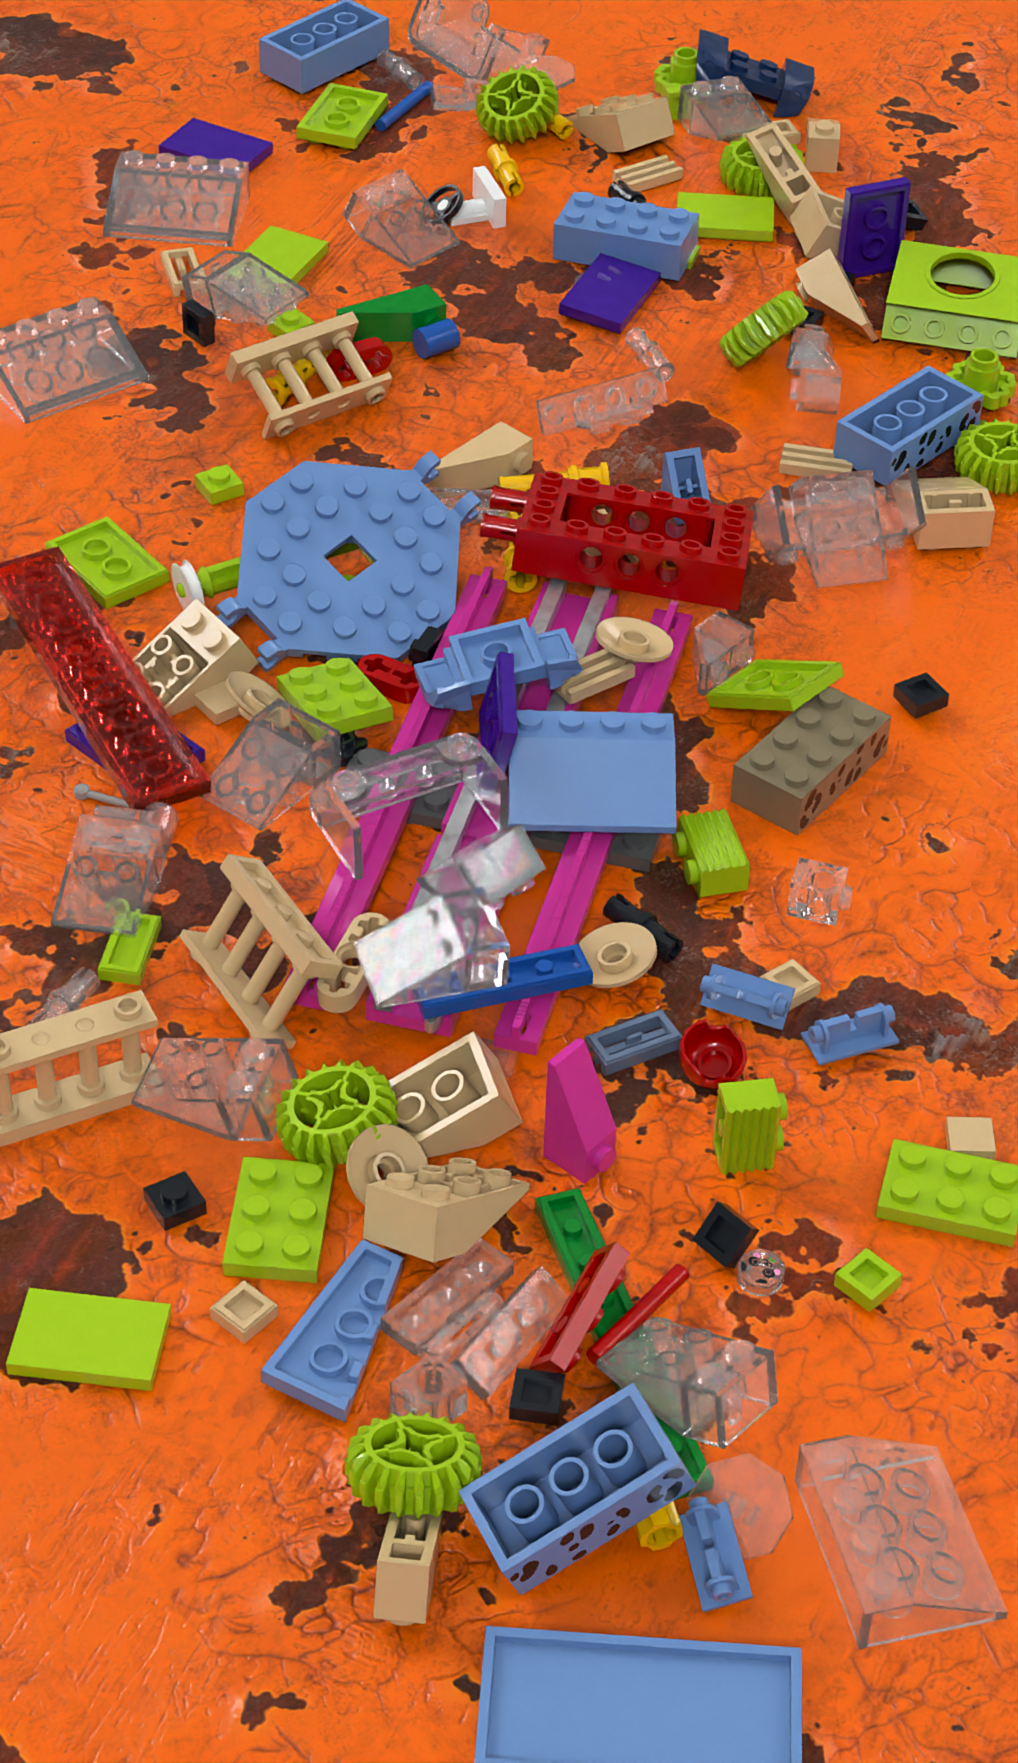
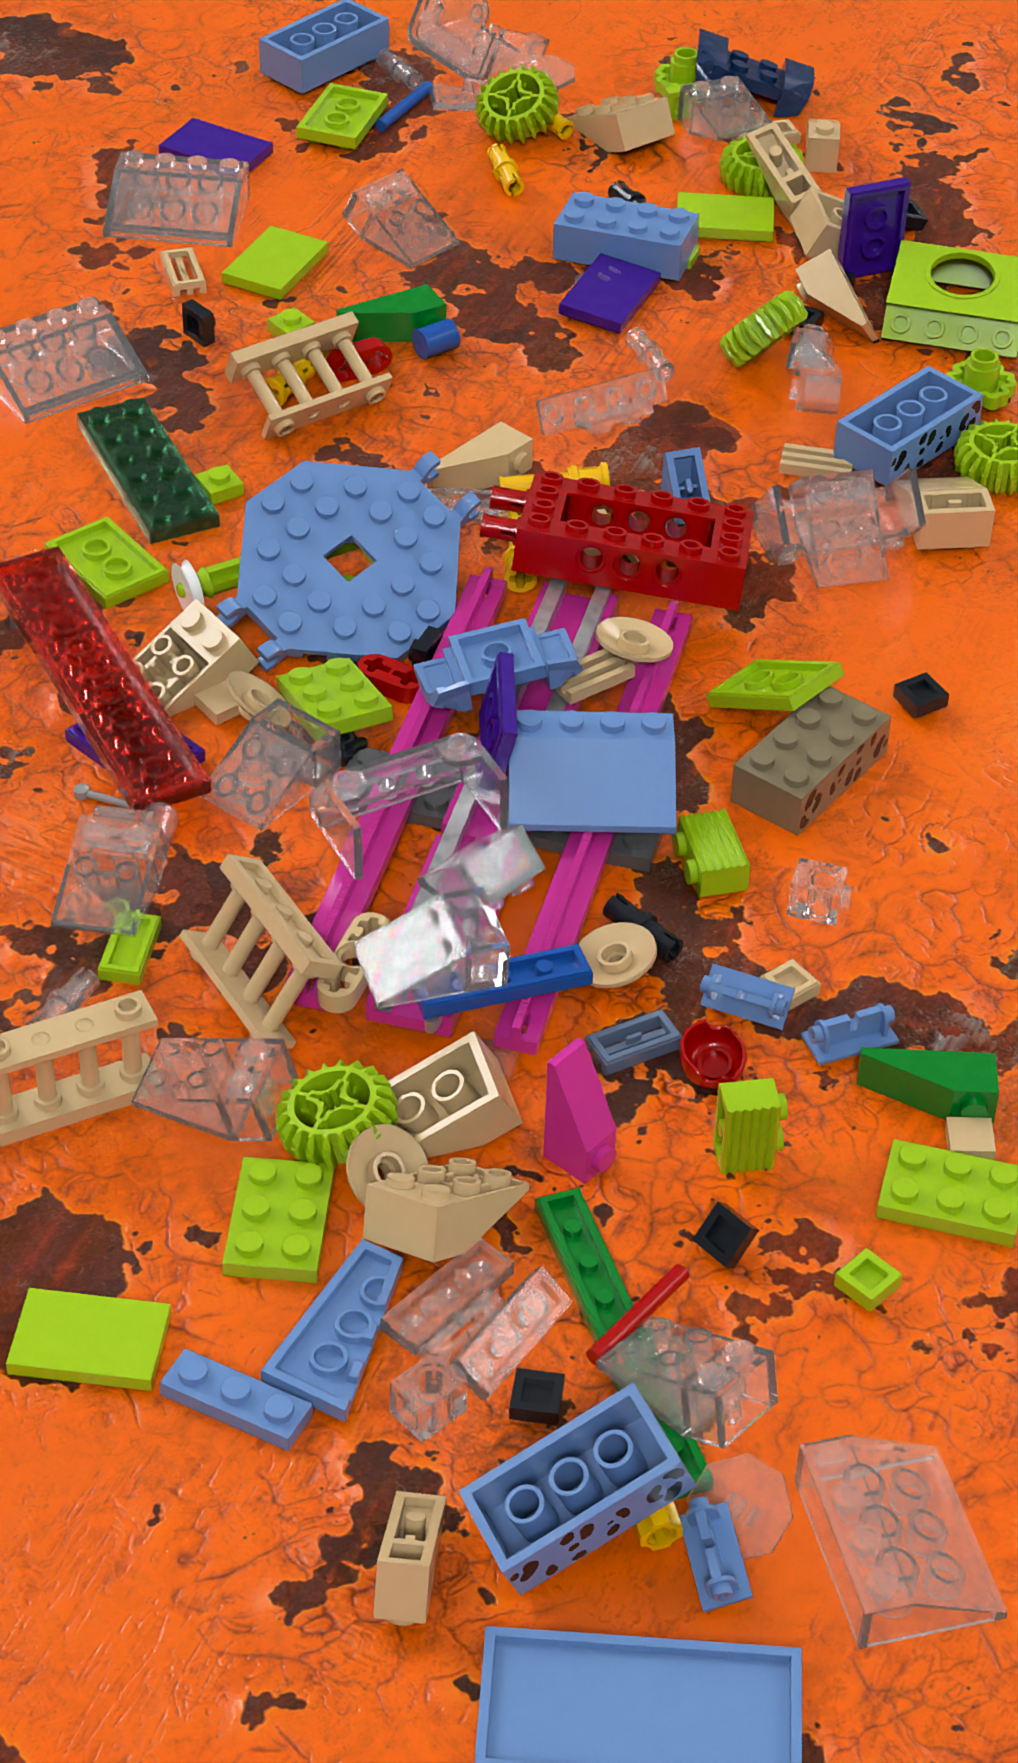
black plate [143,1171,207,1231] -> none
clear slope [181,250,310,326] -> none
tan tile [210,1280,278,1344] -> none
lime gear [345,1411,482,1520] -> none
white piece [422,166,507,229] -> none
red plate [529,1242,630,1373] -> none
tan tile [612,155,683,192] -> none
clear slope [692,610,755,696] -> none
clear tile [737,1249,785,1296] -> none
none -> clear green plate [77,397,220,544]
none -> medium blue plate [159,1348,313,1451]
none -> green slope [857,1047,999,1123]

